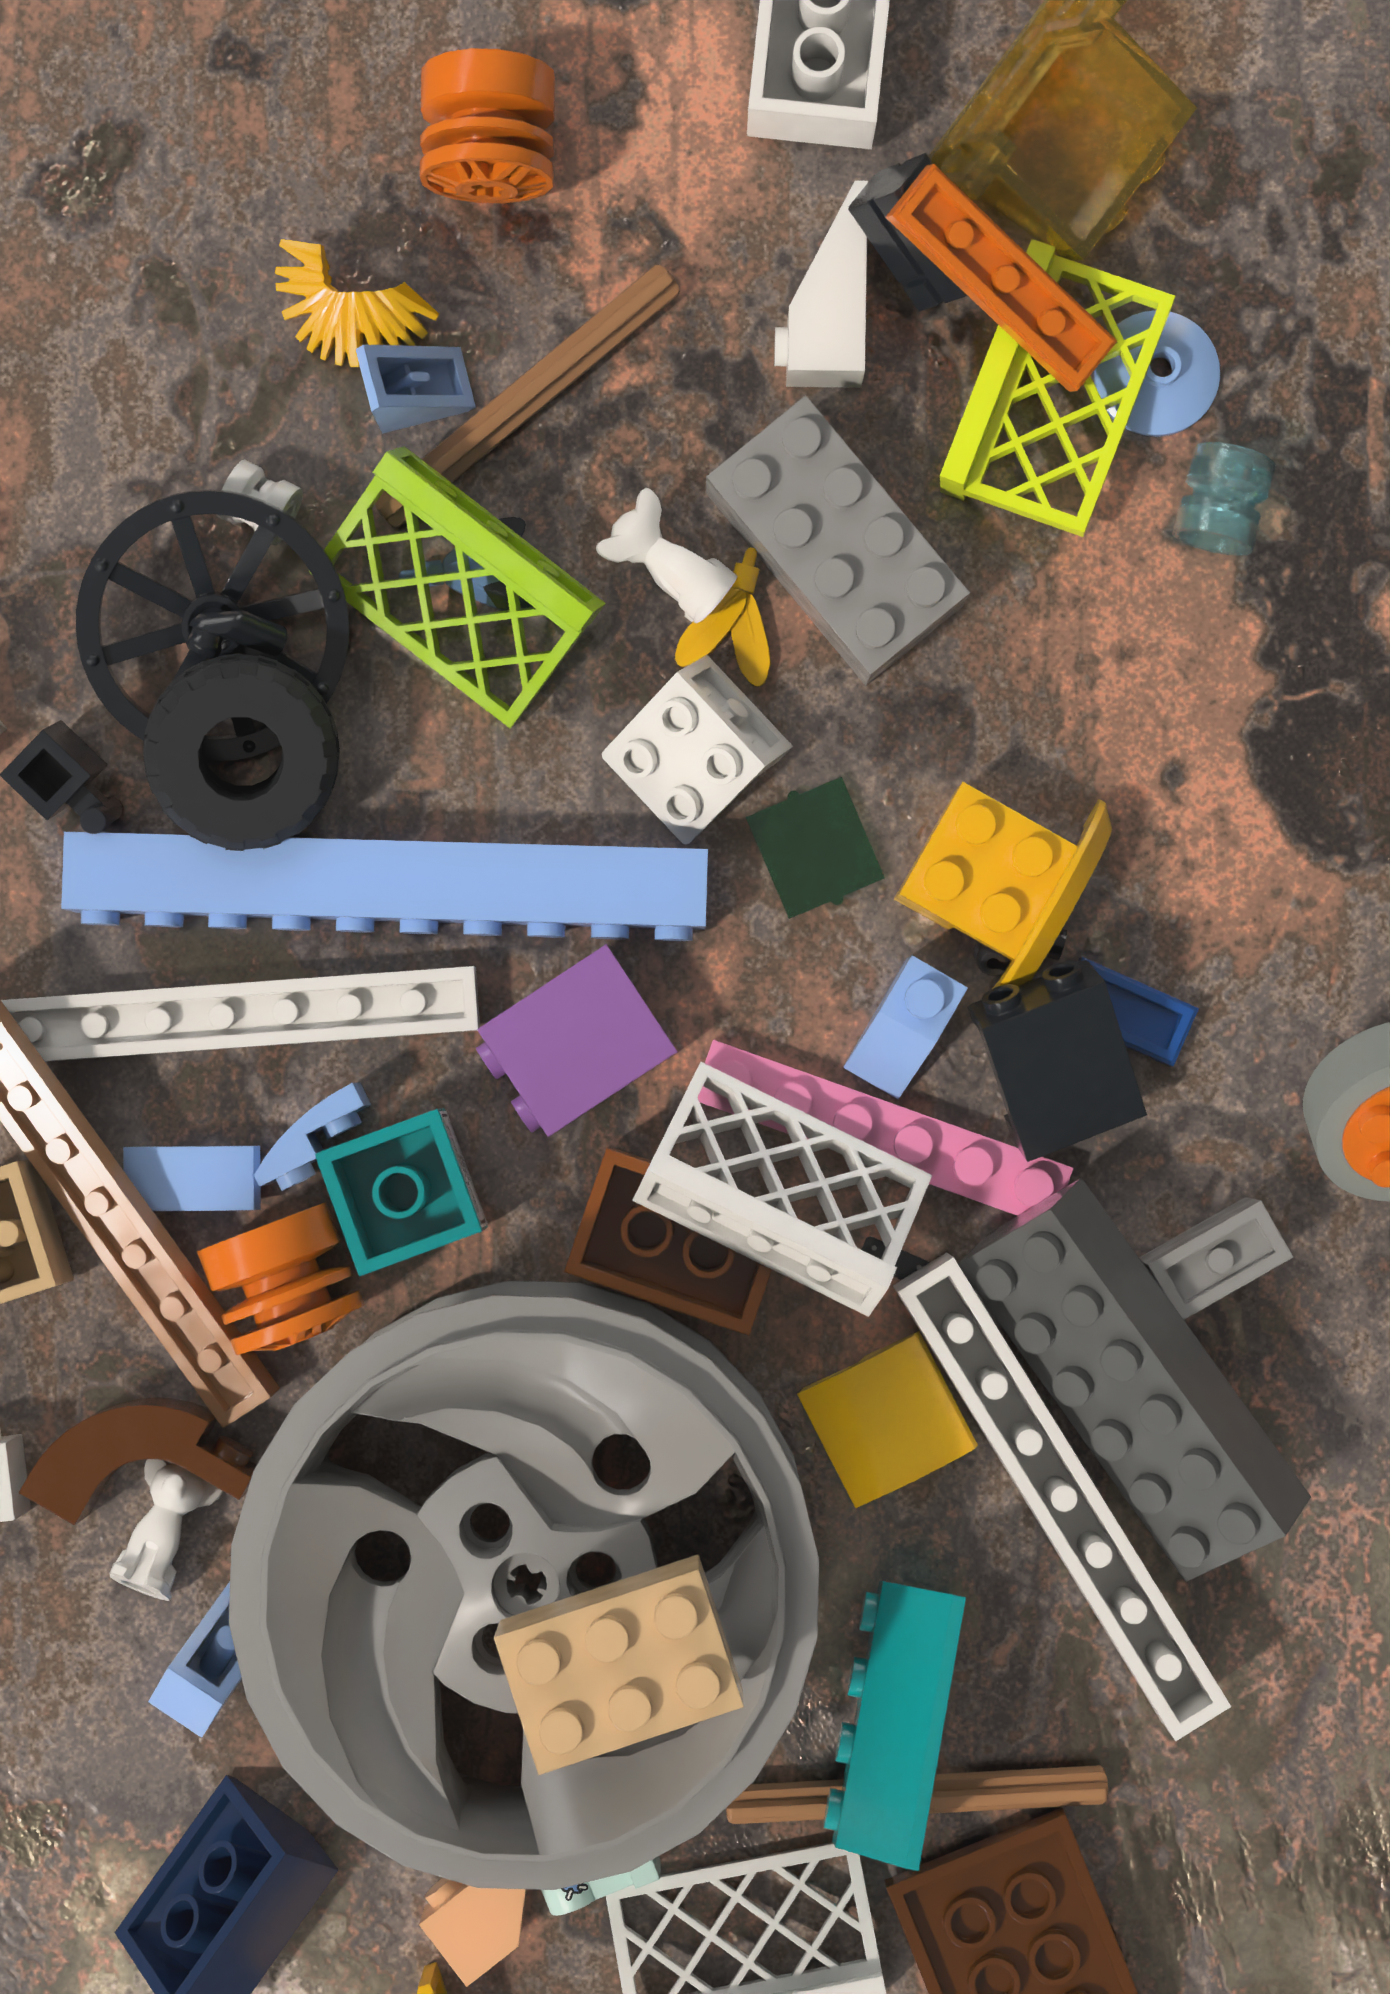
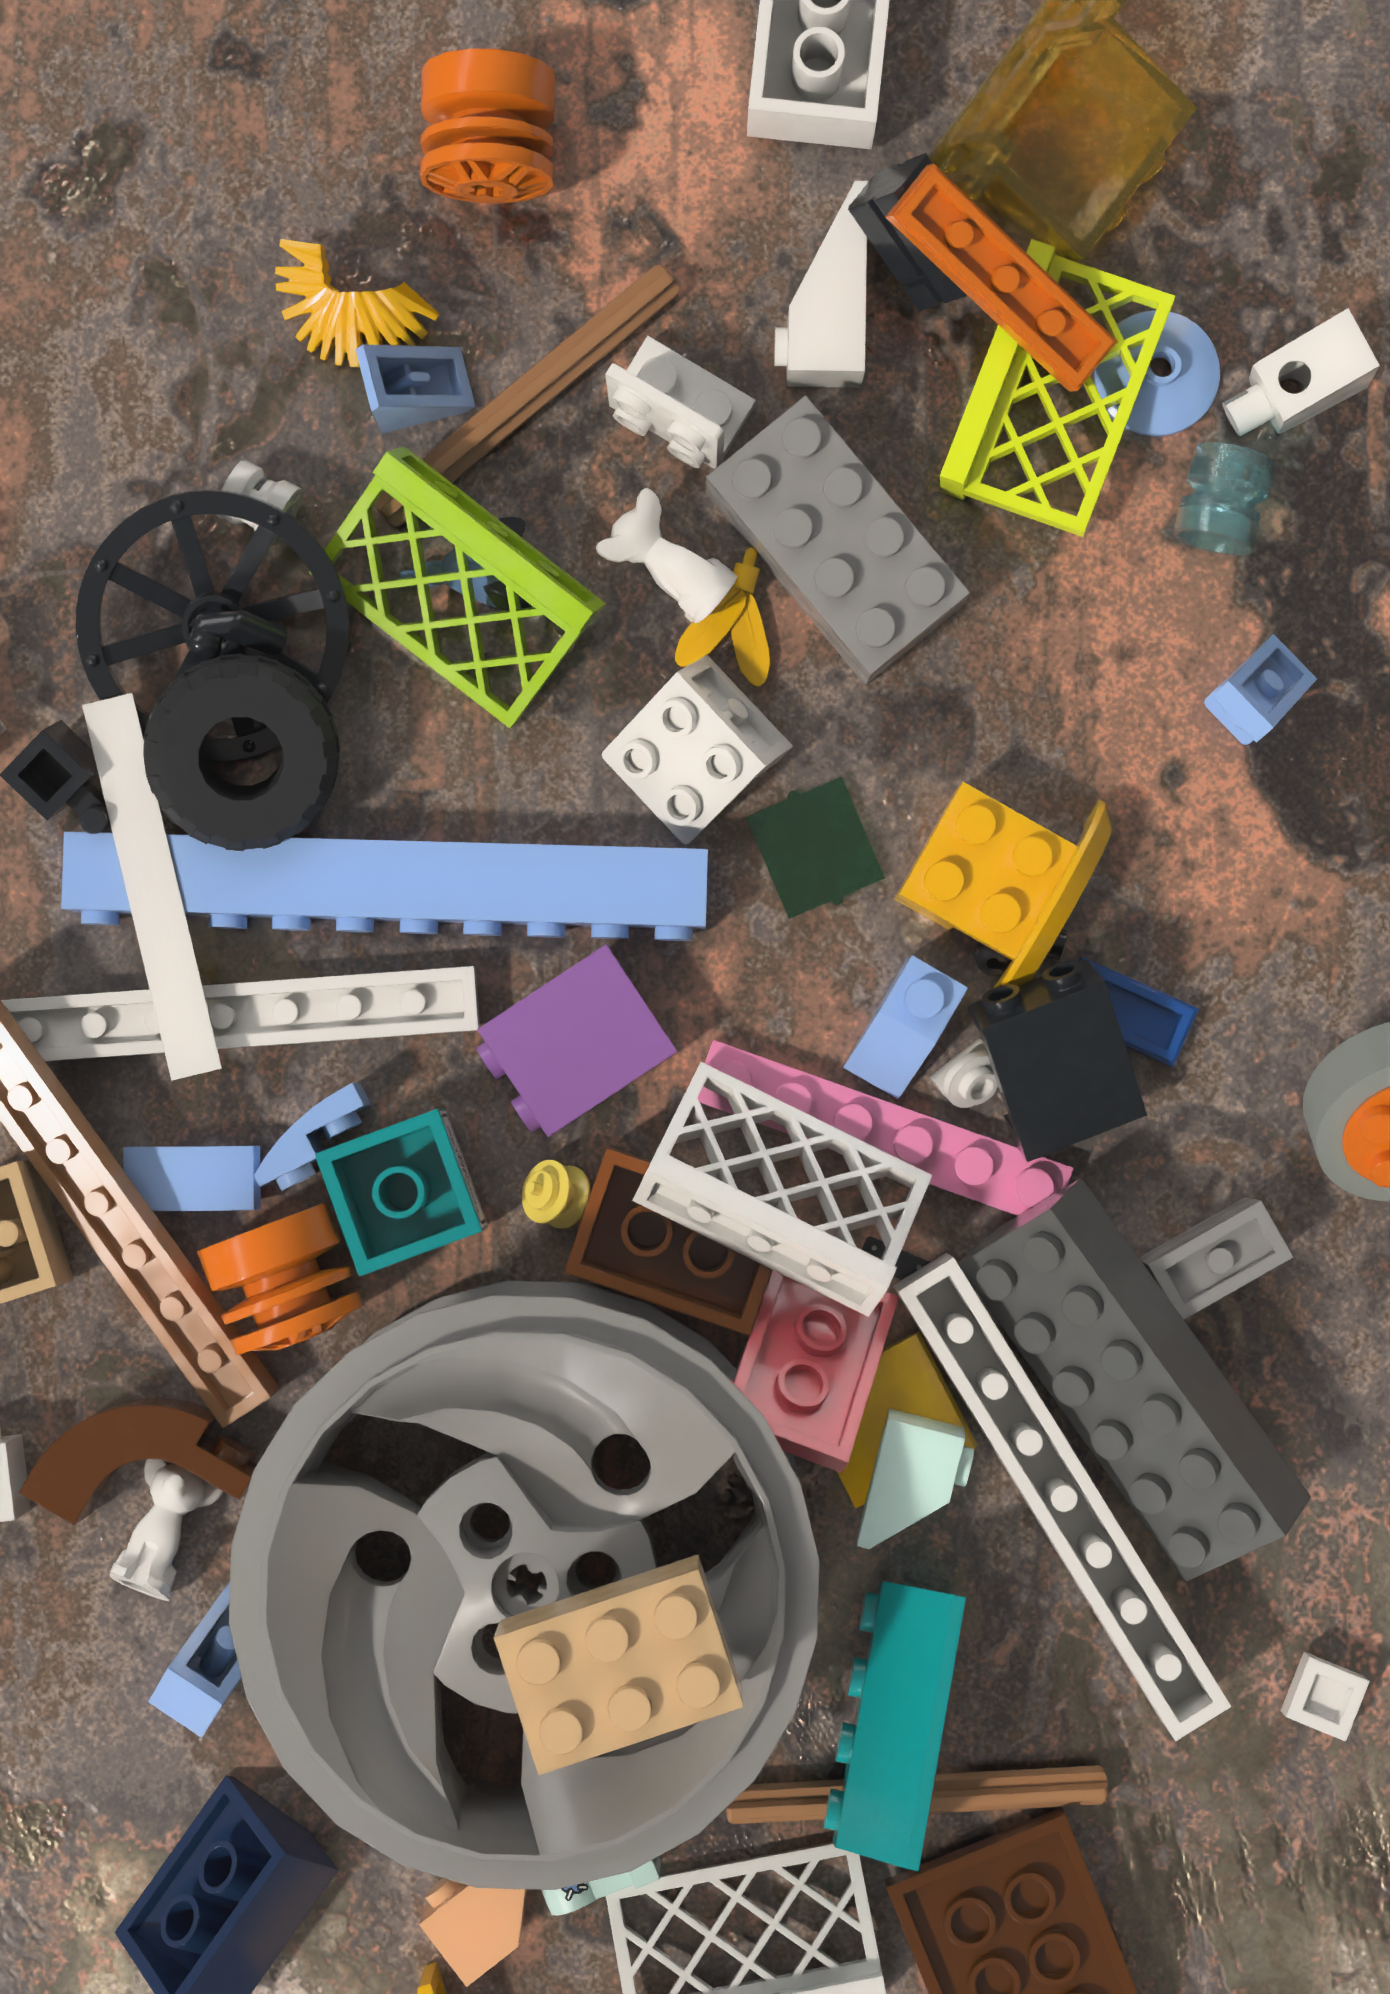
none -> white sticker [82,693,222,1081]
none -> light yellow wheel [522,1160,590,1229]
none -> white bracket [605,336,756,469]
none -> coral plate [733,1270,899,1473]
none -> light aqua slope [856,1408,974,1549]
none -> white plate [929,1038,998,1108]
none -> light blue slope [1204,634,1317,745]
none -> white torso [1222,308,1380,436]
none -> white plate [1280,1652,1370,1742]

